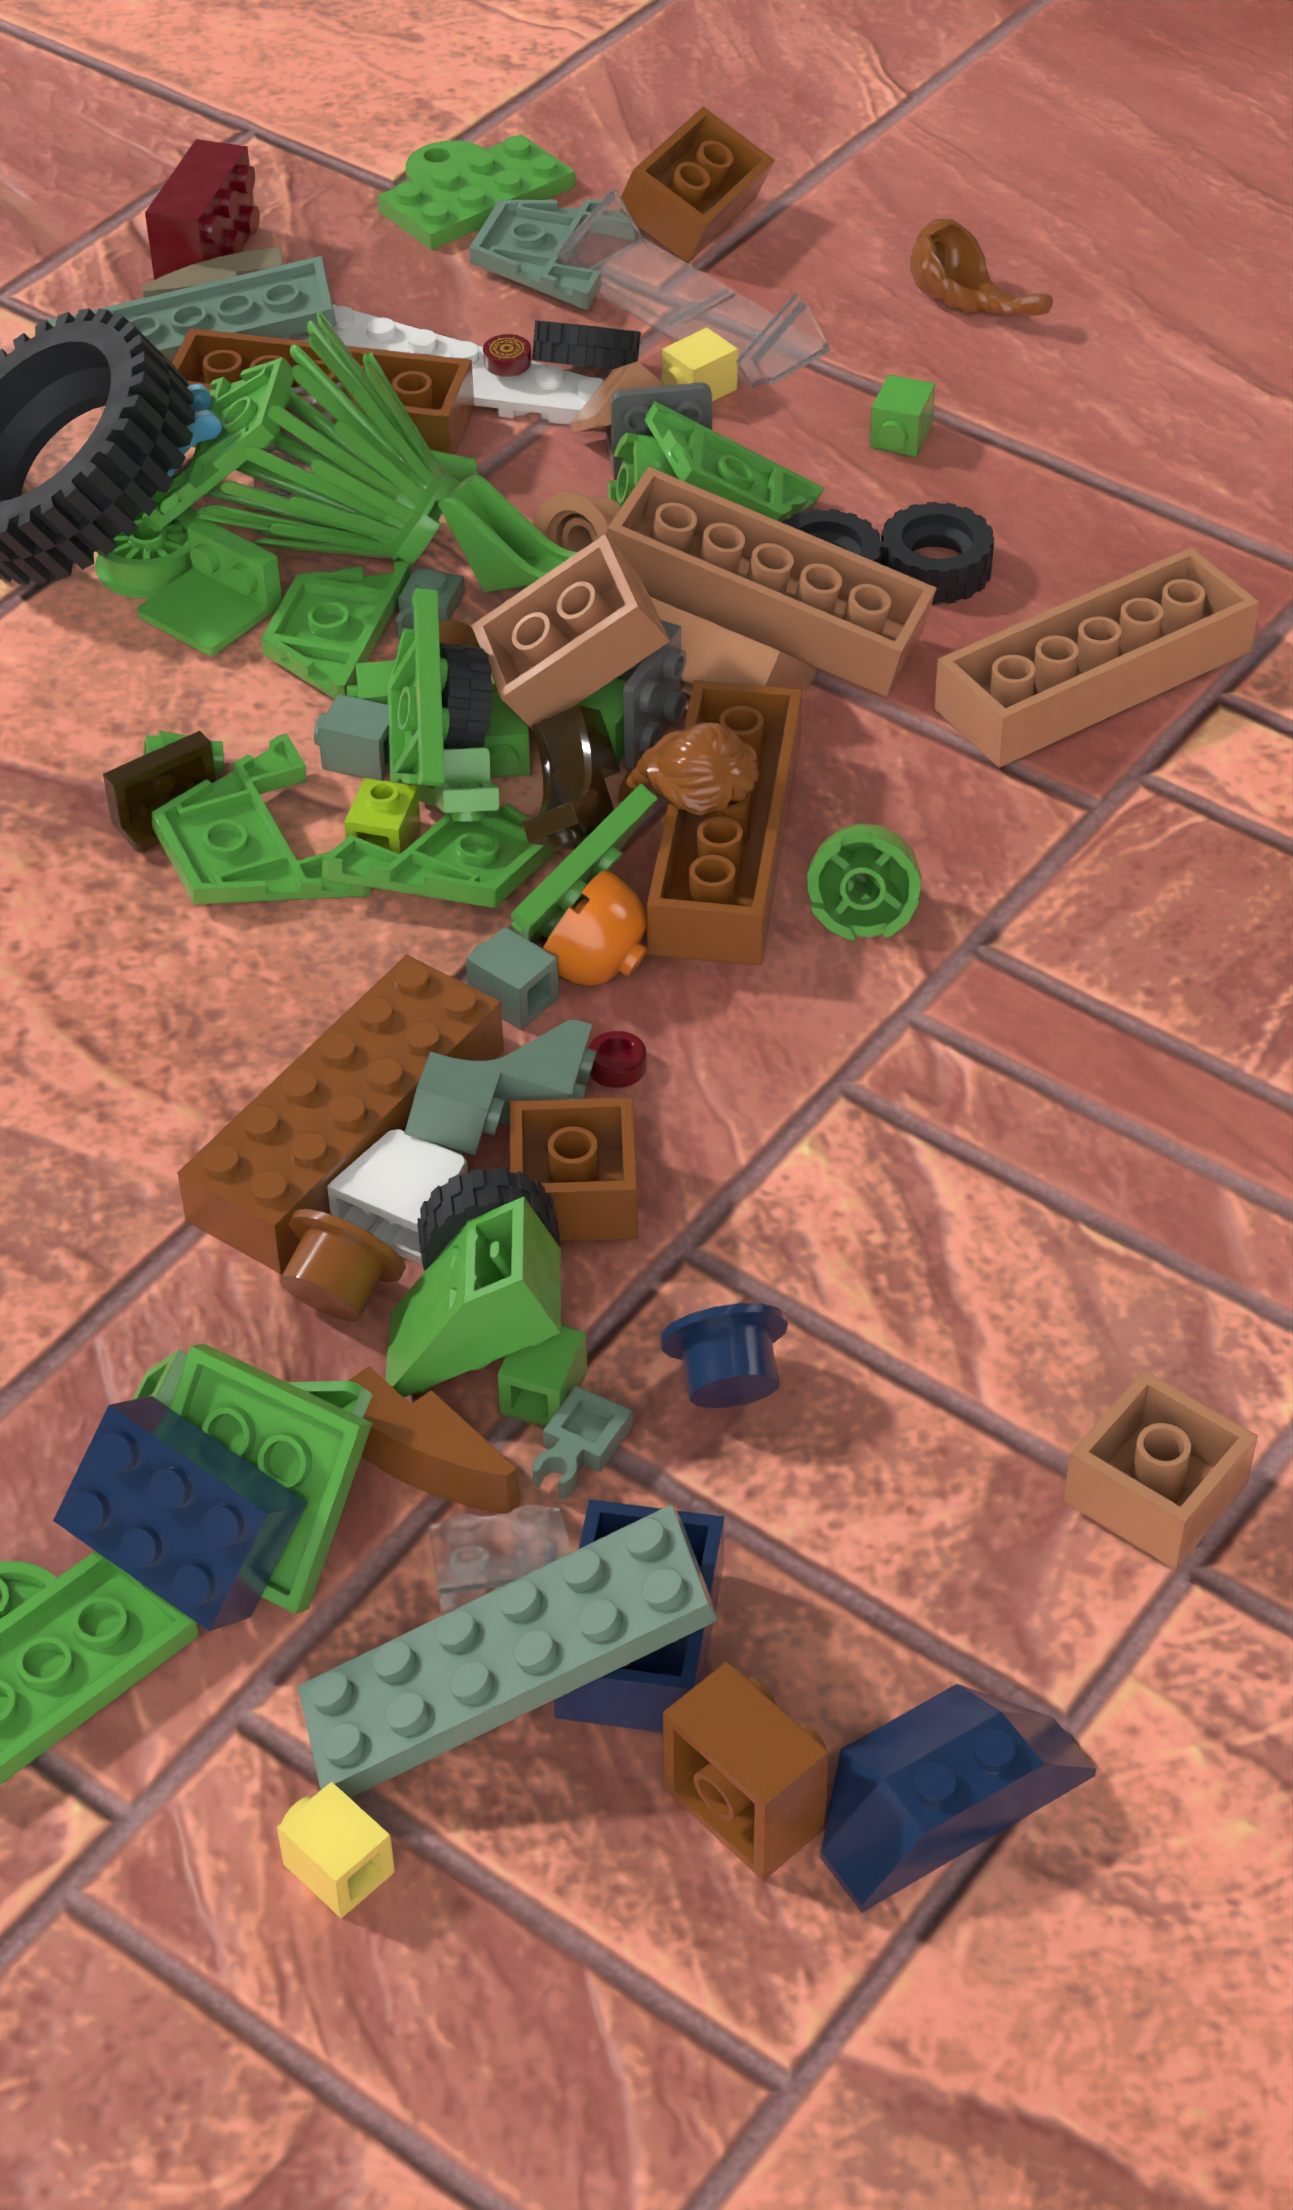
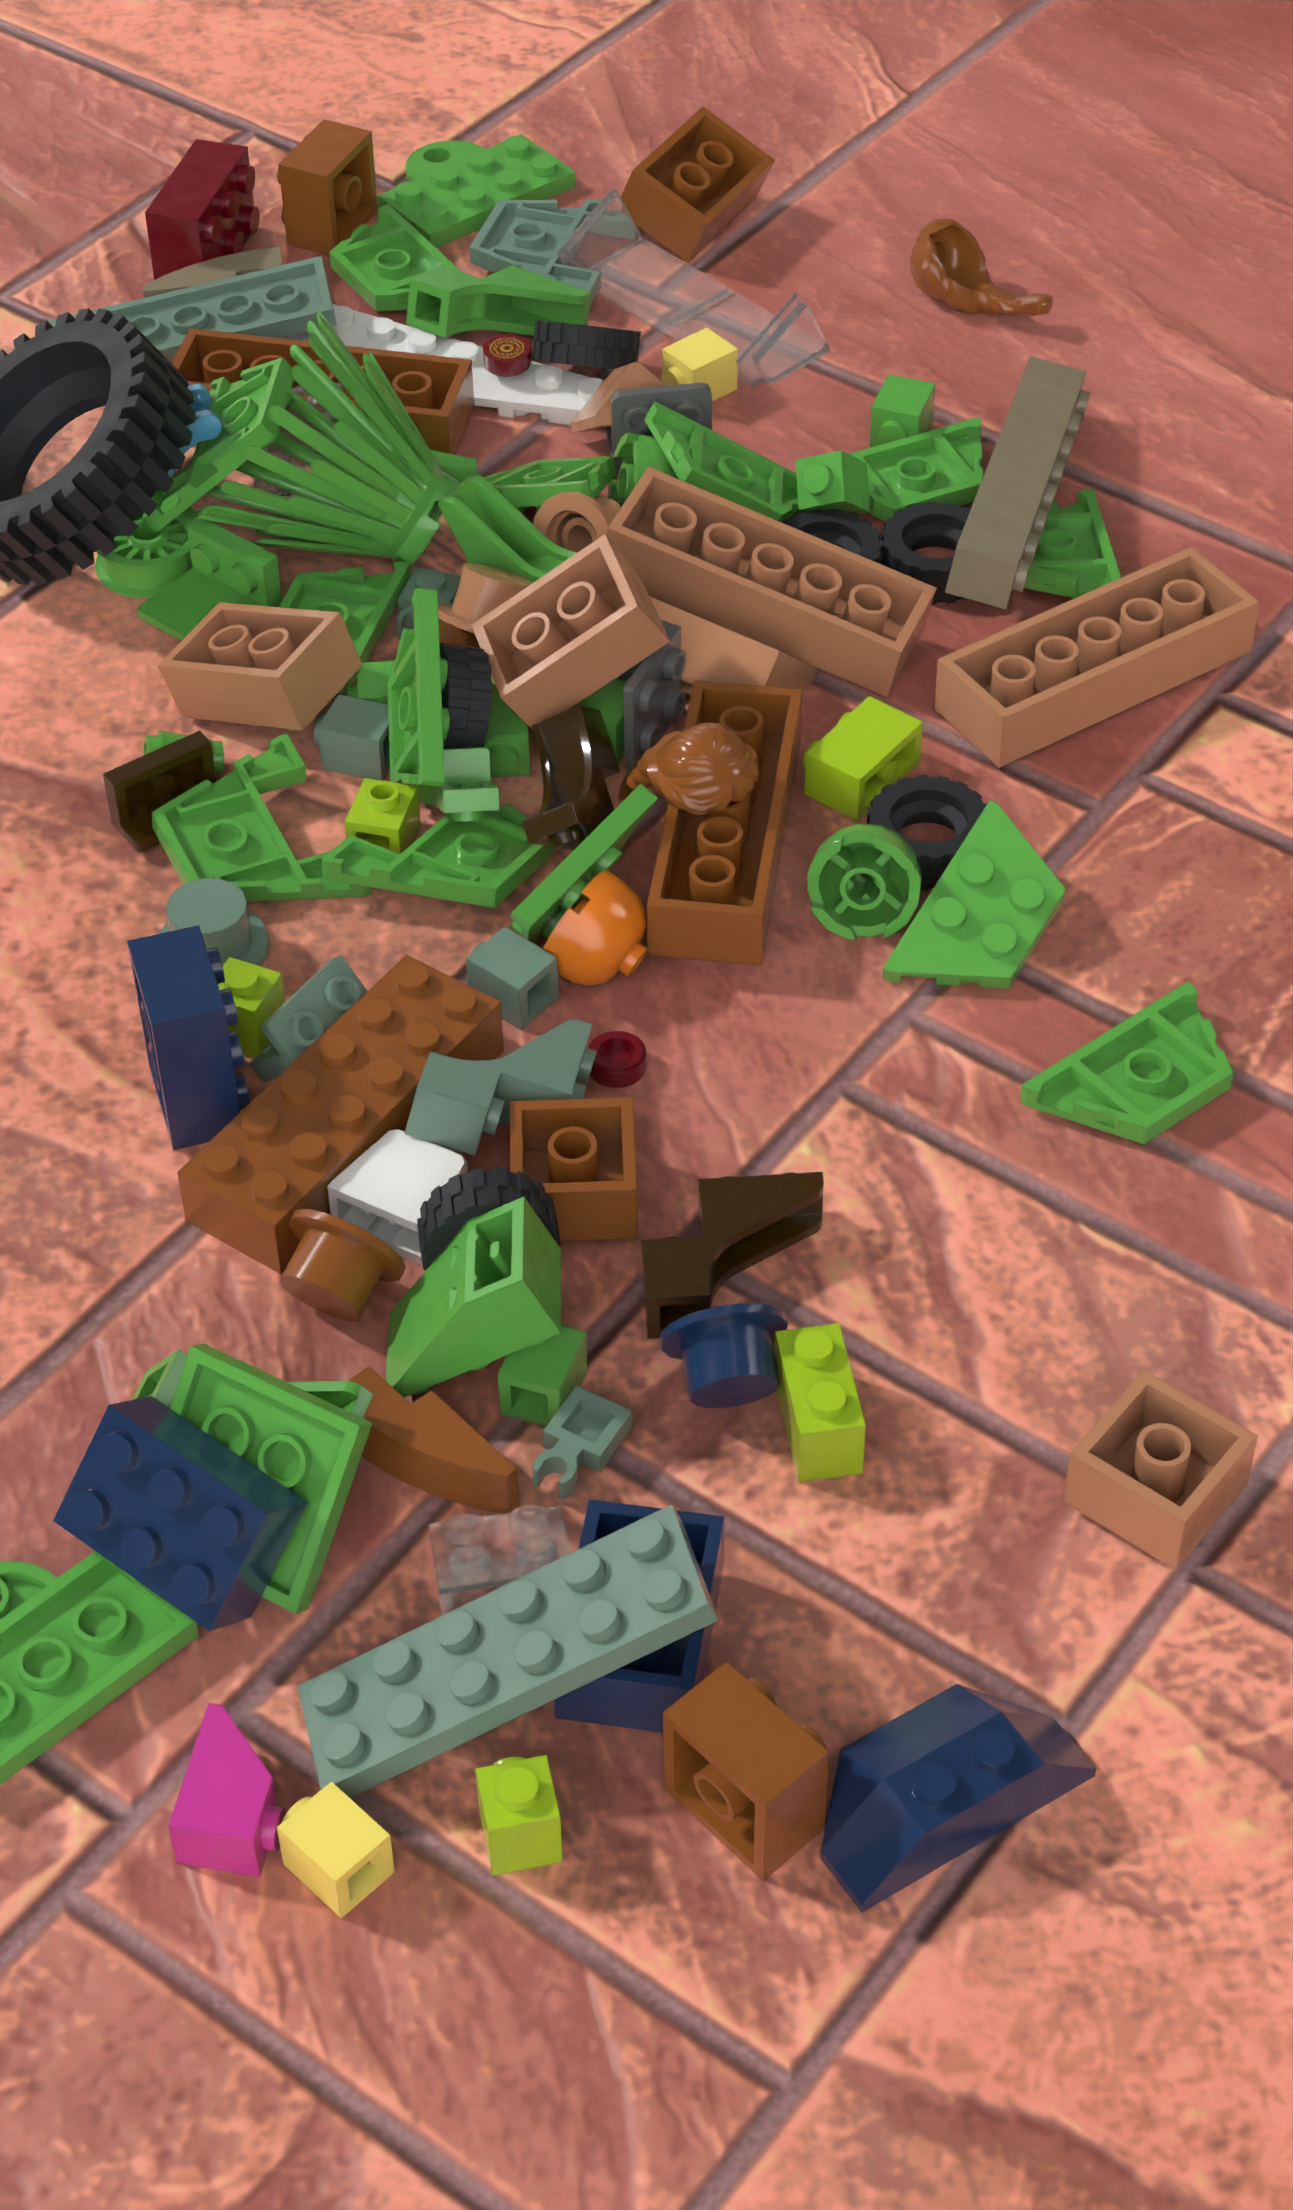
none -> dark blue brick [127,925,250,1150]
none -> nougat brick [158,602,363,731]
none -> sand green piece [158,878,270,966]
none -> dark pink slope [168,1703,286,1877]
none -> lime brick [218,957,285,1059]
none -> sand green bracket [249,956,367,1082]
none -> dark orange brick [277,119,378,256]
none -> bright green wing [329,204,462,312]
none -> bright green arch [406,265,591,338]
none -> nougat piece [438,563,533,634]
none -> lime brick [475,1755,563,1876]
none -> bright green wing [484,456,616,512]
none -> dark brown arch [641,1172,824,1339]
none -> lime brick [775,1323,866,1483]
none -> bright green brick [795,451,870,515]
none -> lime brick [802,696,923,821]
none -> bright green wing [849,417,983,522]
none -> black tyre [867,775,987,891]
none -> bright green wing [882,800,1066,989]
none -> dark tan brick [945,356,1090,609]
none -> bright green wing [1020,981,1233,1144]
none -> bright green wing [1024,489,1121,598]

